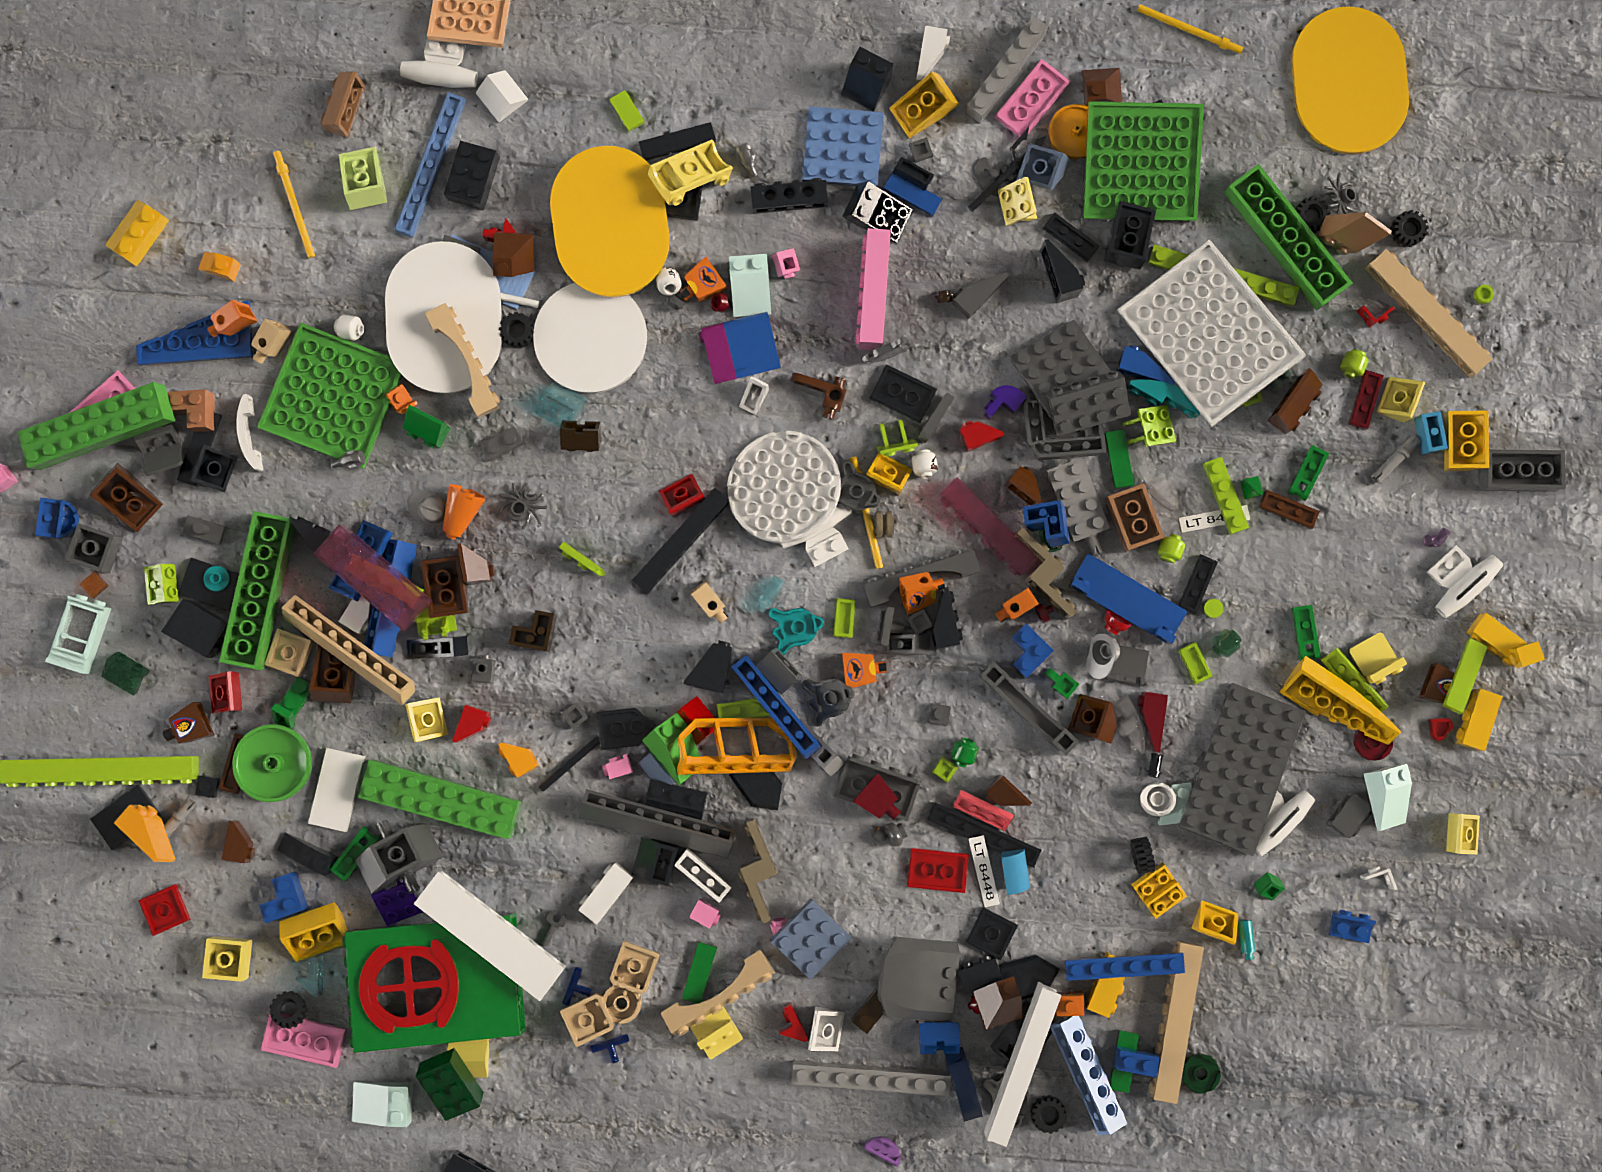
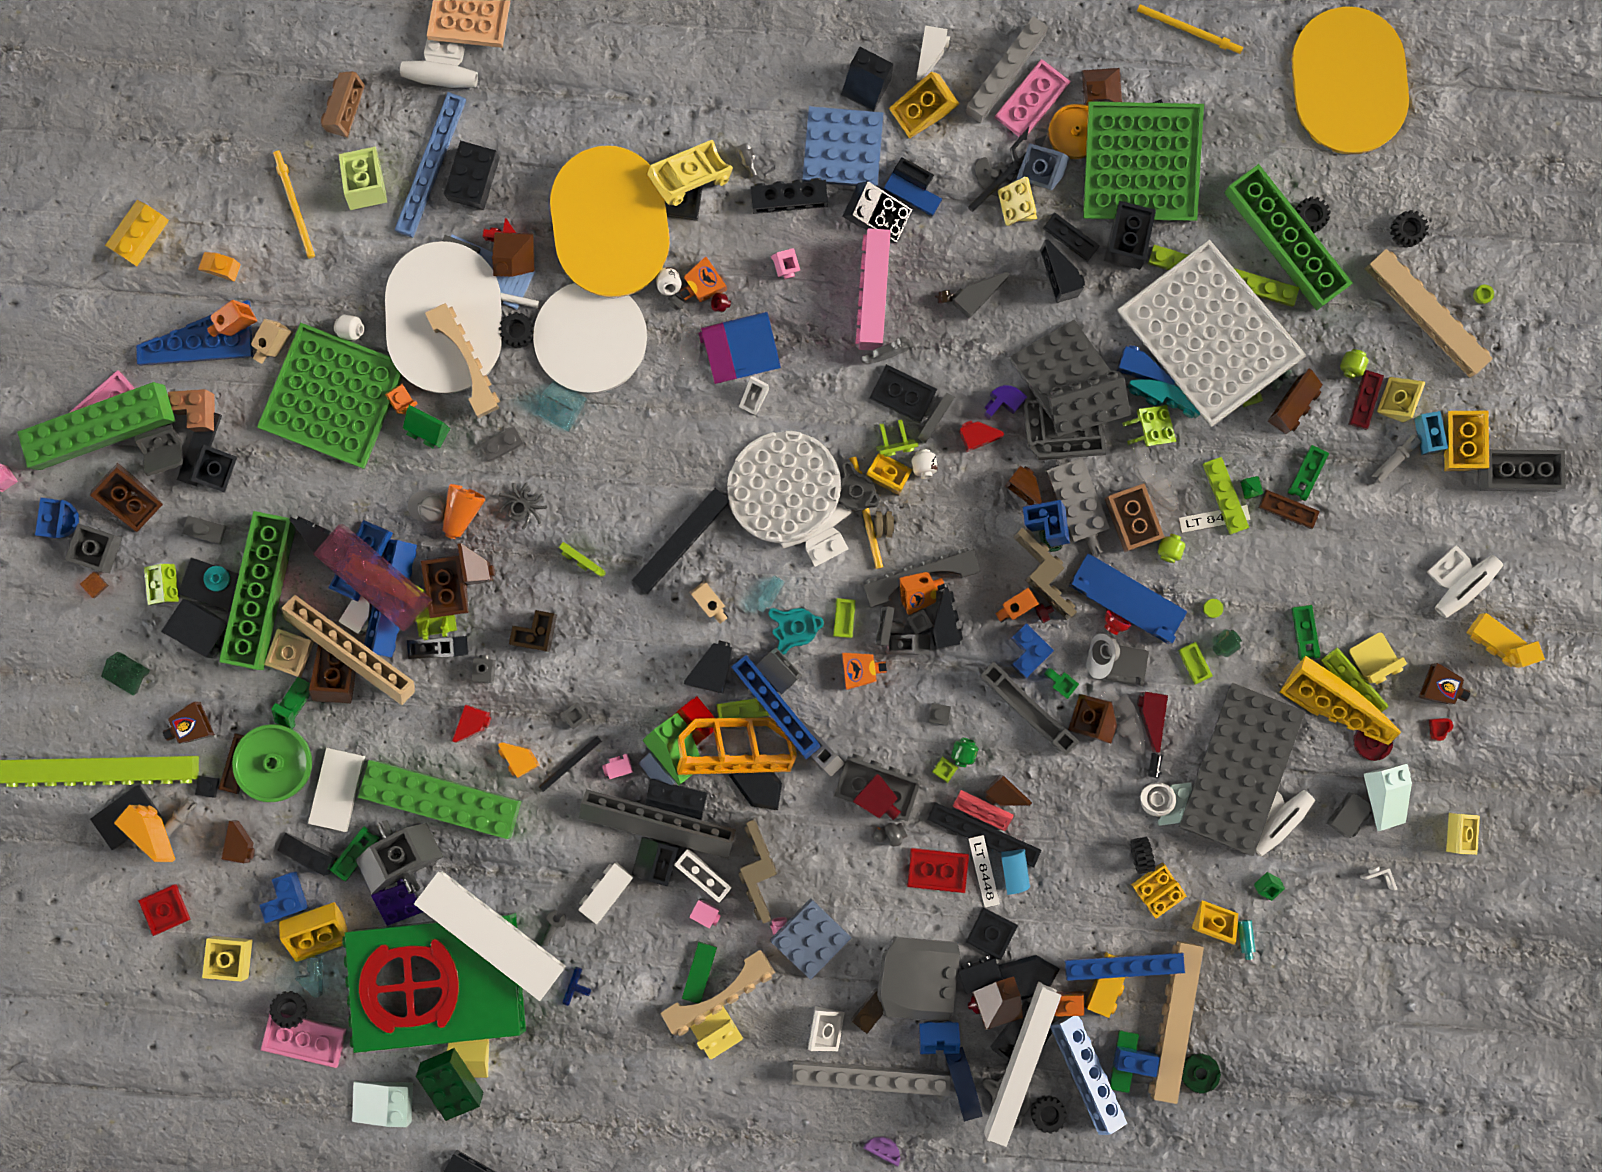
light aqua door [45,594,112,674] -> none
red slope [209,671,242,714] -> none
white slope [236,394,263,472] -> none
flat silver piece [331,450,365,469] -> none
light yellow slope [405,697,449,742] -> none
white slope [476,71,528,122] -> none
dark brown brick [560,420,601,452] -> none
tan plate [560,940,661,1047] -> none
clear blue piece [590,1034,629,1064] -> none
black tile [597,708,656,750] -> none
lime tile [609,90,645,132] -> none
black tile [639,122,716,161] -> none
red slope [658,474,705,517] -> none
light aqua slope [729,254,771,318] -> none
red slope [779,1002,809,1042] -> none
reddish brown piece [790,373,847,420] -> none
dark grey tile [802,678,855,727] -> none
dark grey plate [909,138,933,163] -> none
clear pink brick [940,477,1038,576] -> none
green tile [1105,429,1134,489] -> none
black tile [1178,554,1218,614] -> none
medium nougat slope [1317,212,1392,255] -> none
dark grey animal [1324,173,1359,214] -> none
blue bracket [1329,910,1376,943] -> none
red bracket [1356,305,1395,328] -> none
clear purple arm [1423,528,1450,548] -> none
lime tile [1443,638,1488,714] -> none
yellow brick [1456,688,1503,751] -> none

